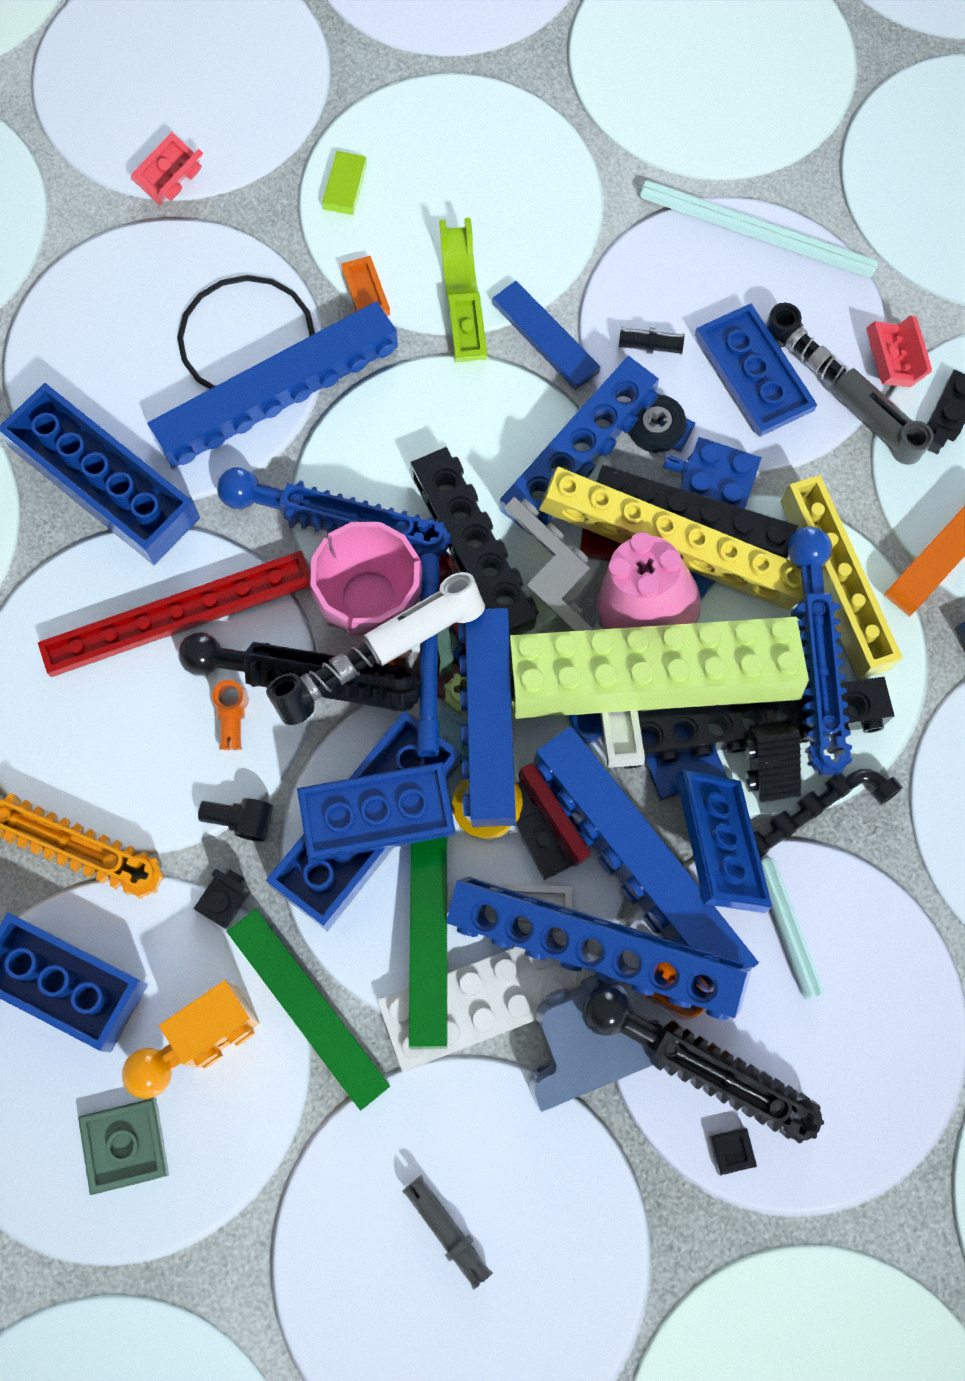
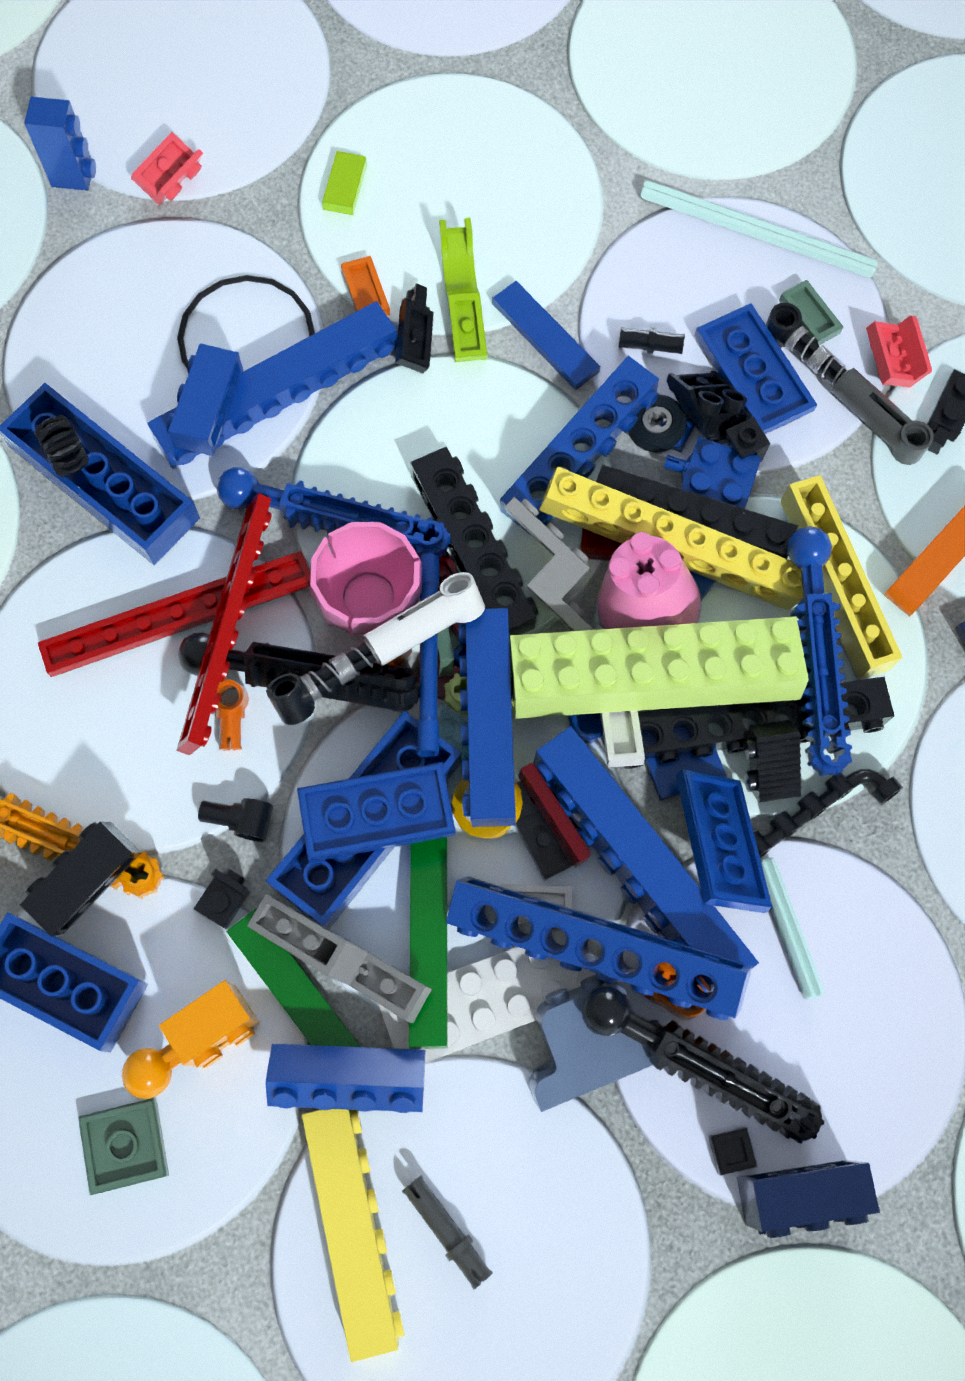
none -> black brick [20,821,142,937]
none -> blue brick [24,96,96,191]
none -> black gear [35,415,89,477]
none -> blue brick [166,343,243,456]
none -> red plate [176,493,272,756]
none -> light grey bracket [247,894,432,1023]
none -> blue brick [265,1044,426,1113]
none -> light yellow brick [302,1109,405,1363]
none -> black hinge [395,283,434,374]
none -> black slope [666,371,752,441]
none -> black bracket [725,417,771,462]
none -> dark blue brick [736,1160,880,1238]
none -> sand green tile [779,280,844,345]

